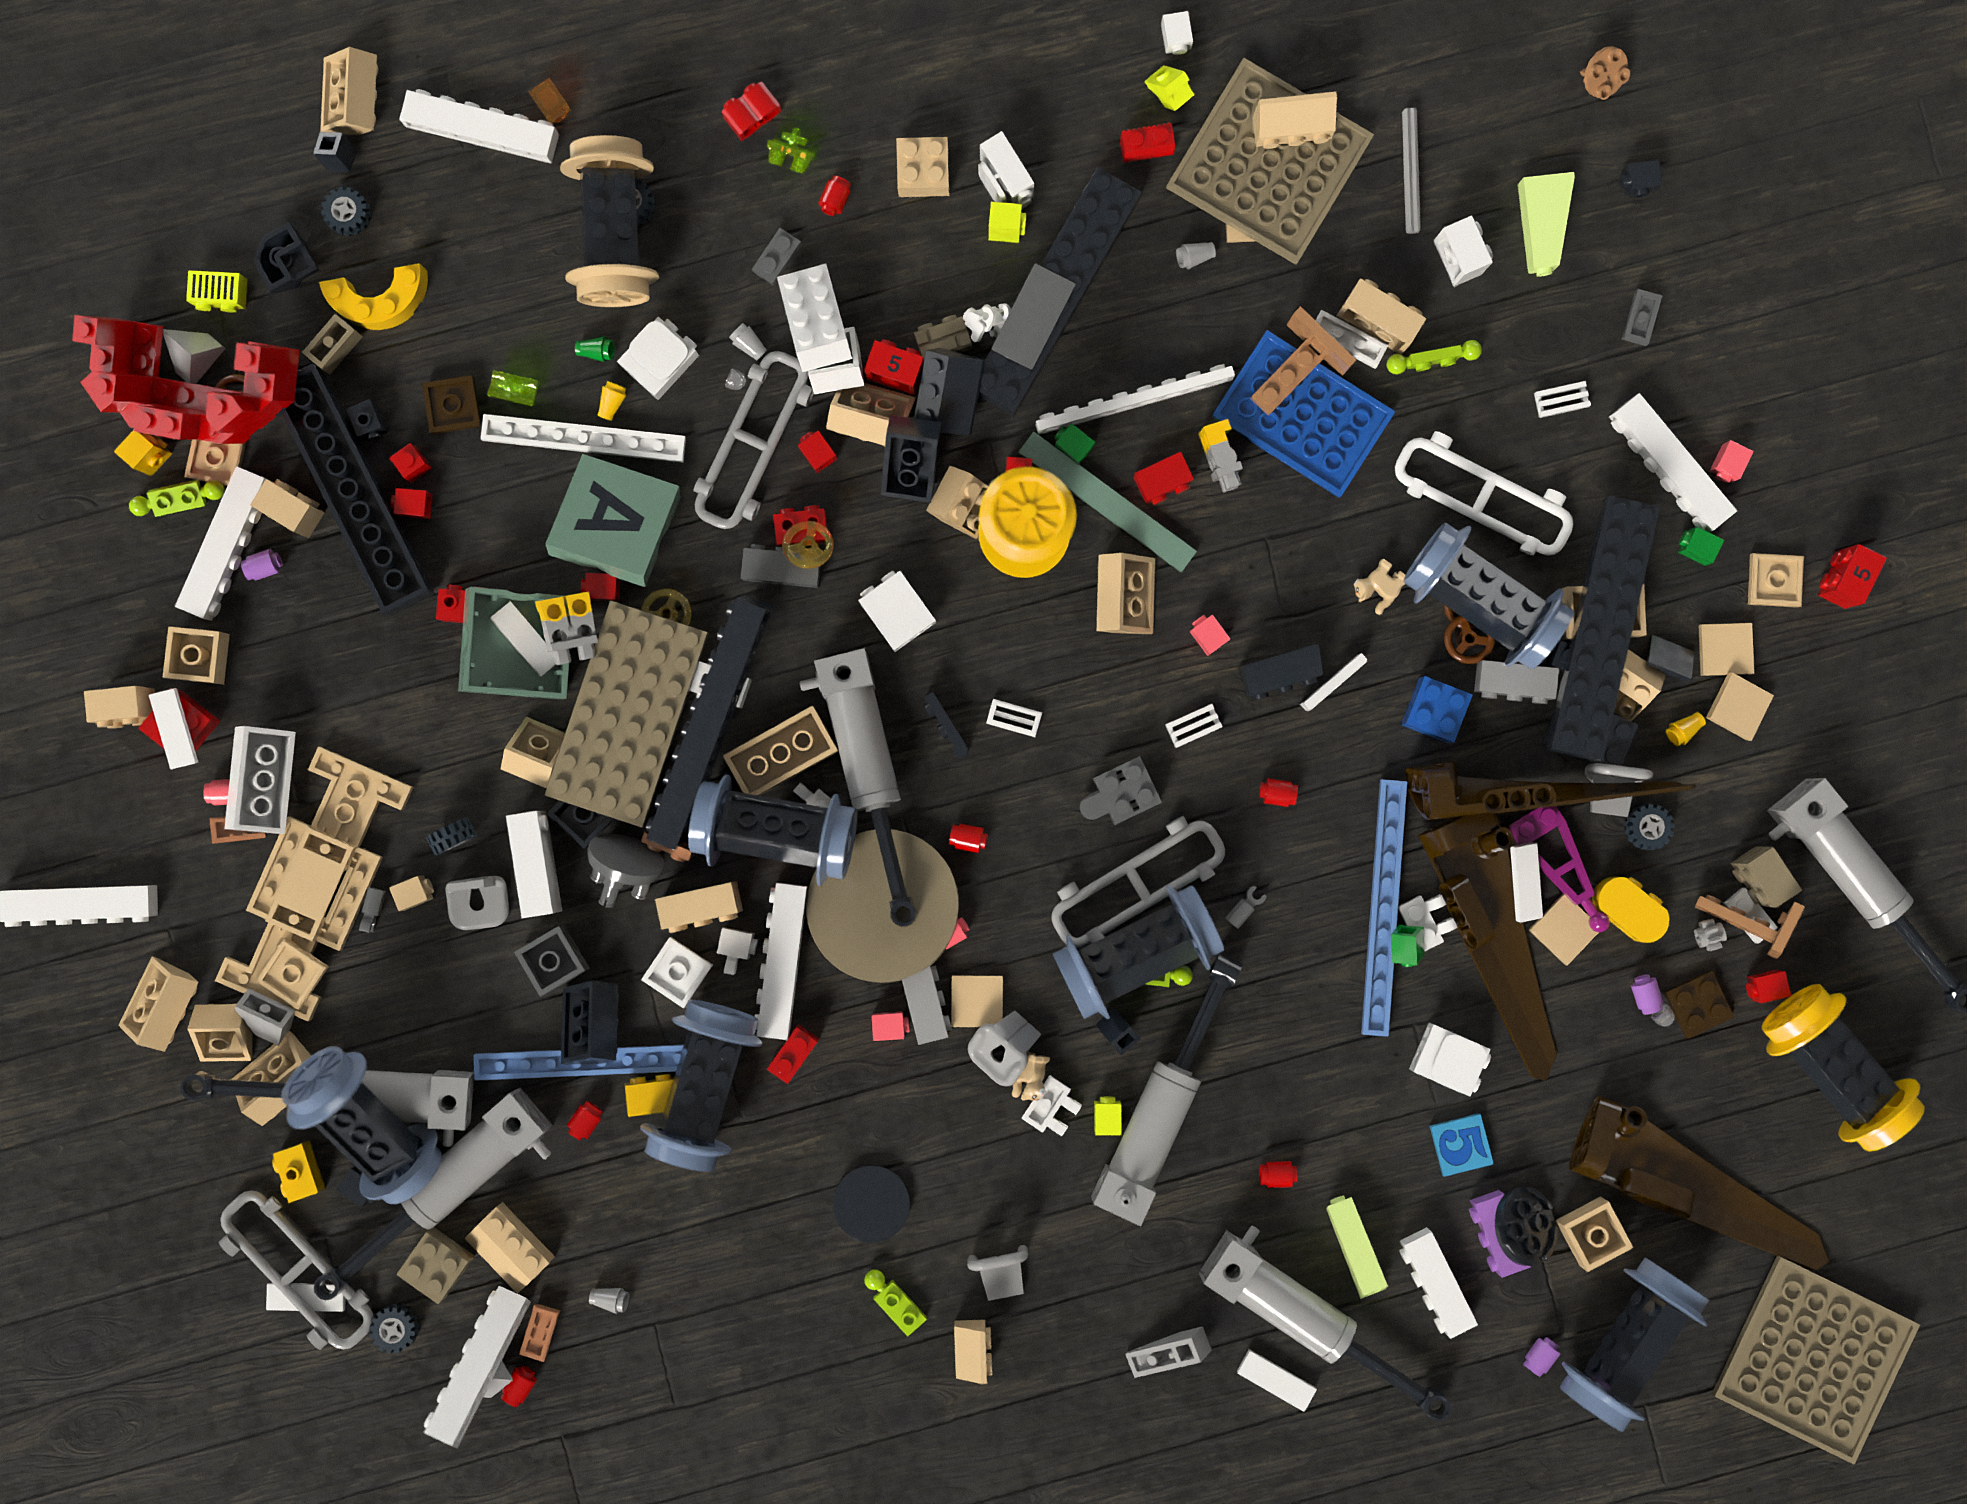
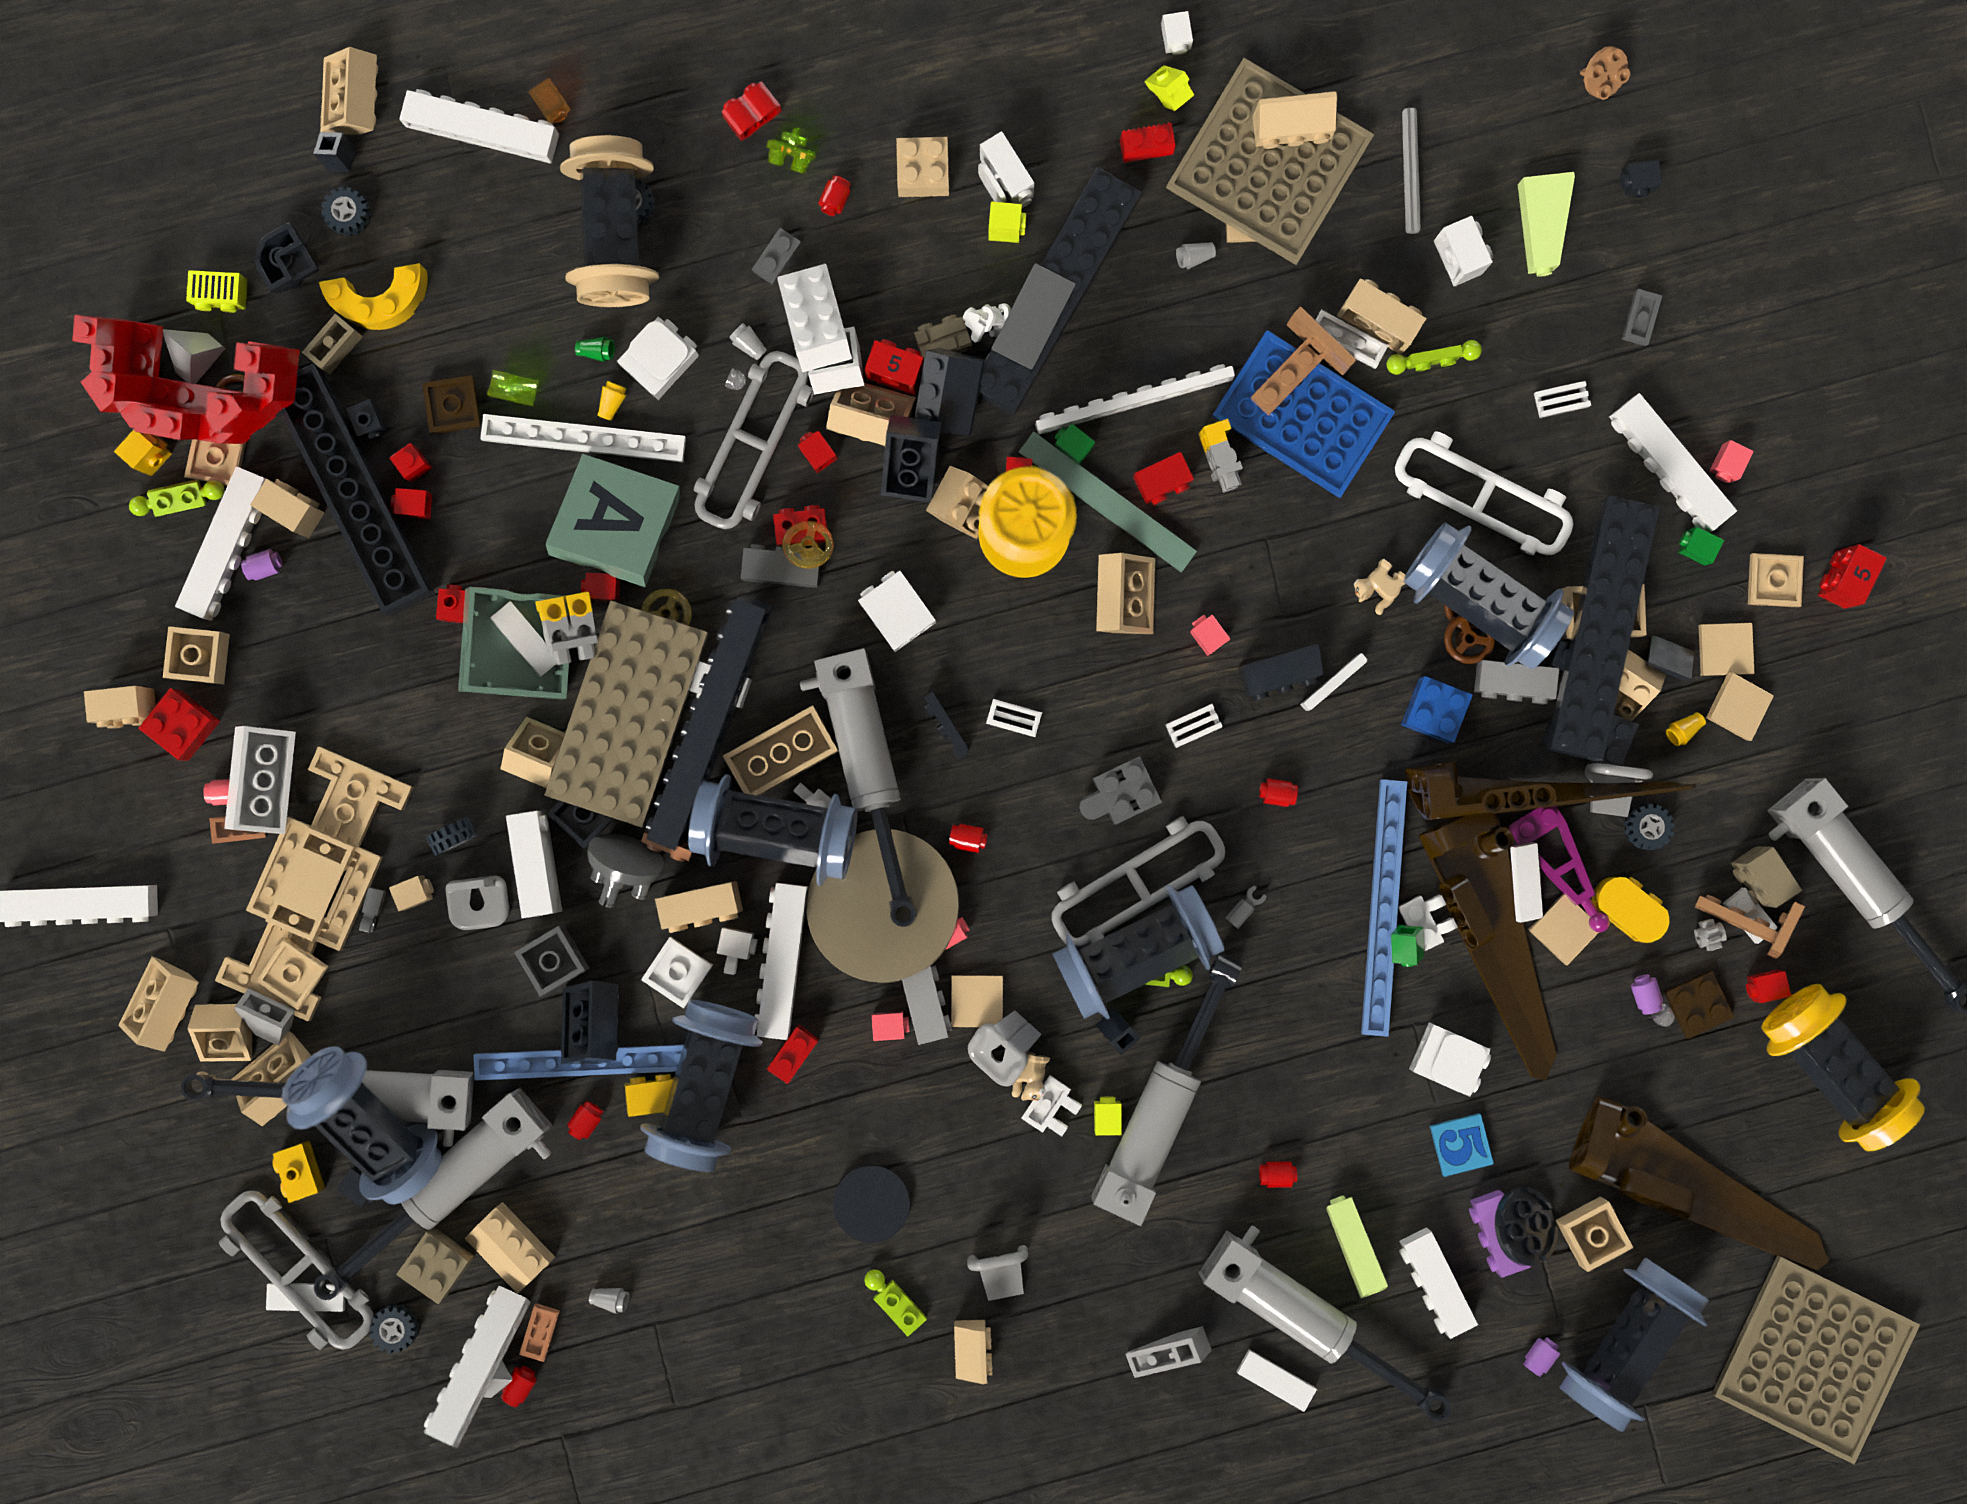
white tile [149,688,198,769] -> none

